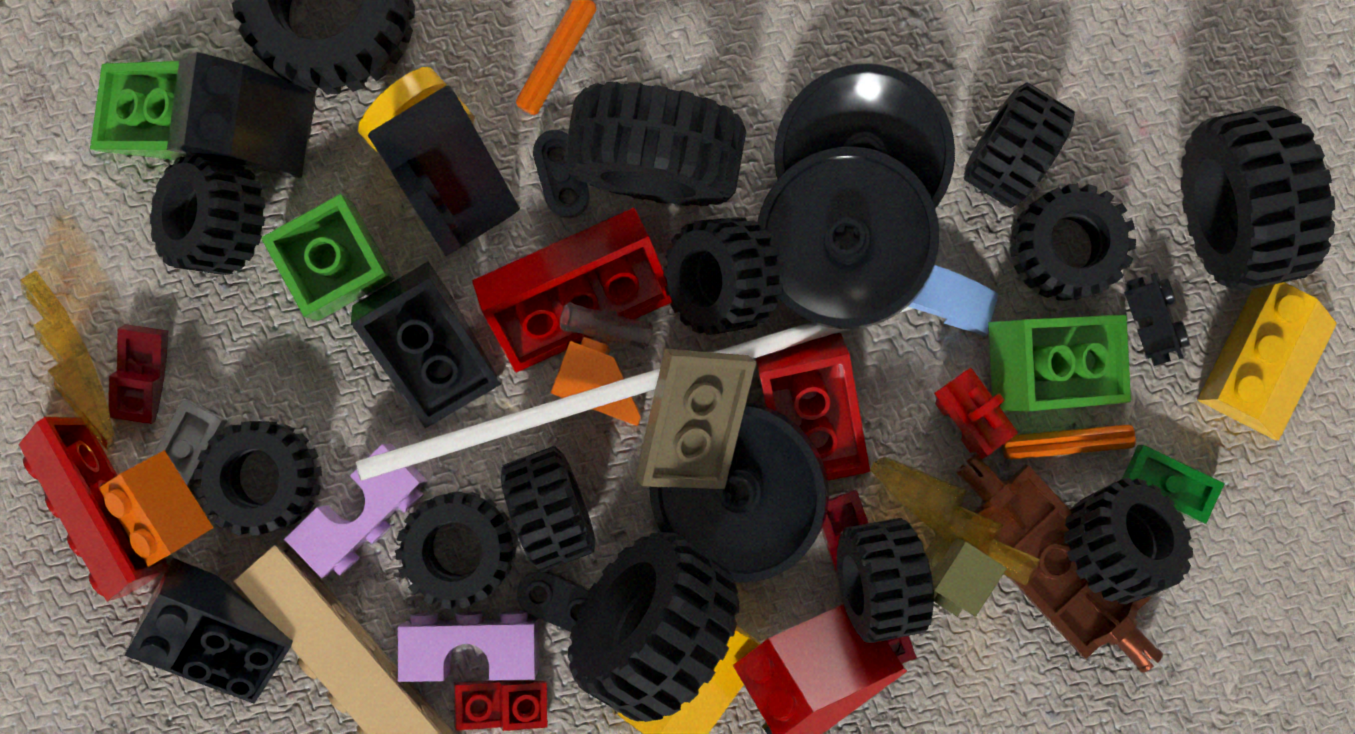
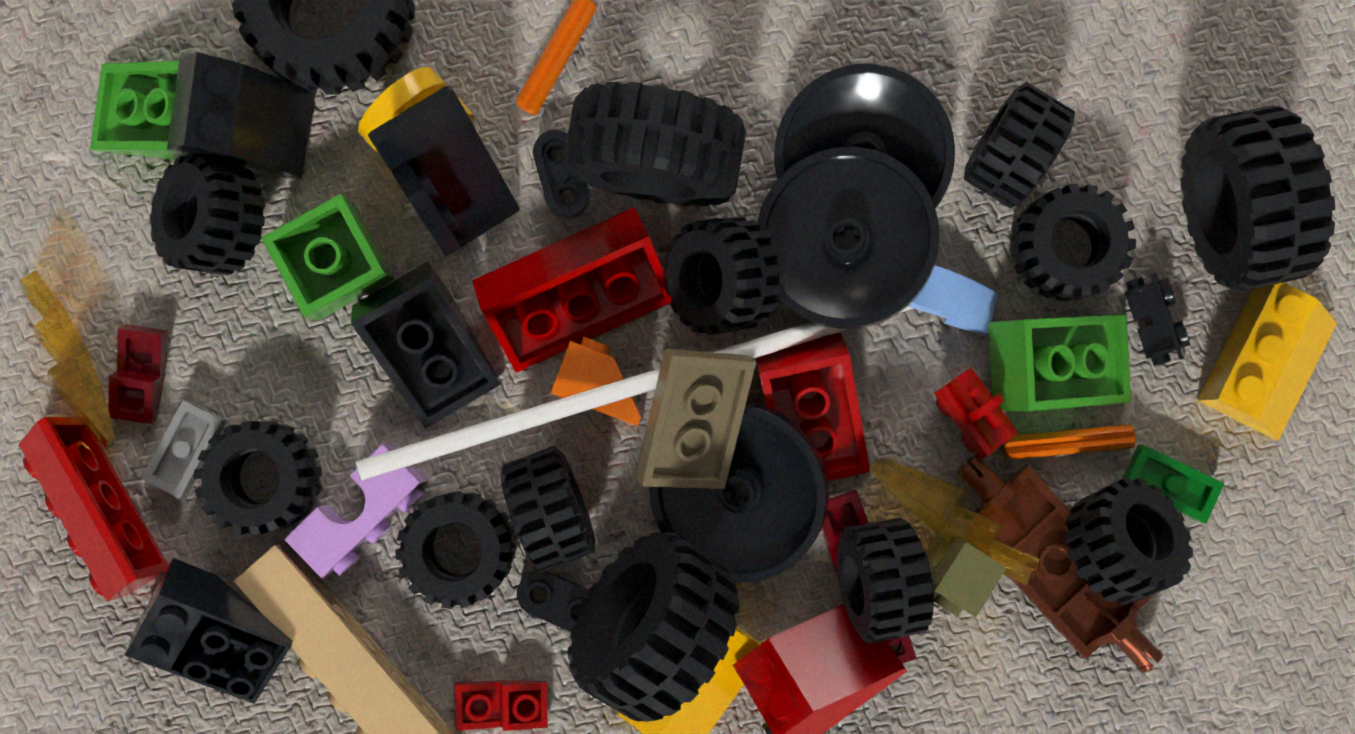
orange slope [99,450,214,567] -> none
lavender arch [398,611,539,682] -> none
clear pin [560,302,653,350] -> none

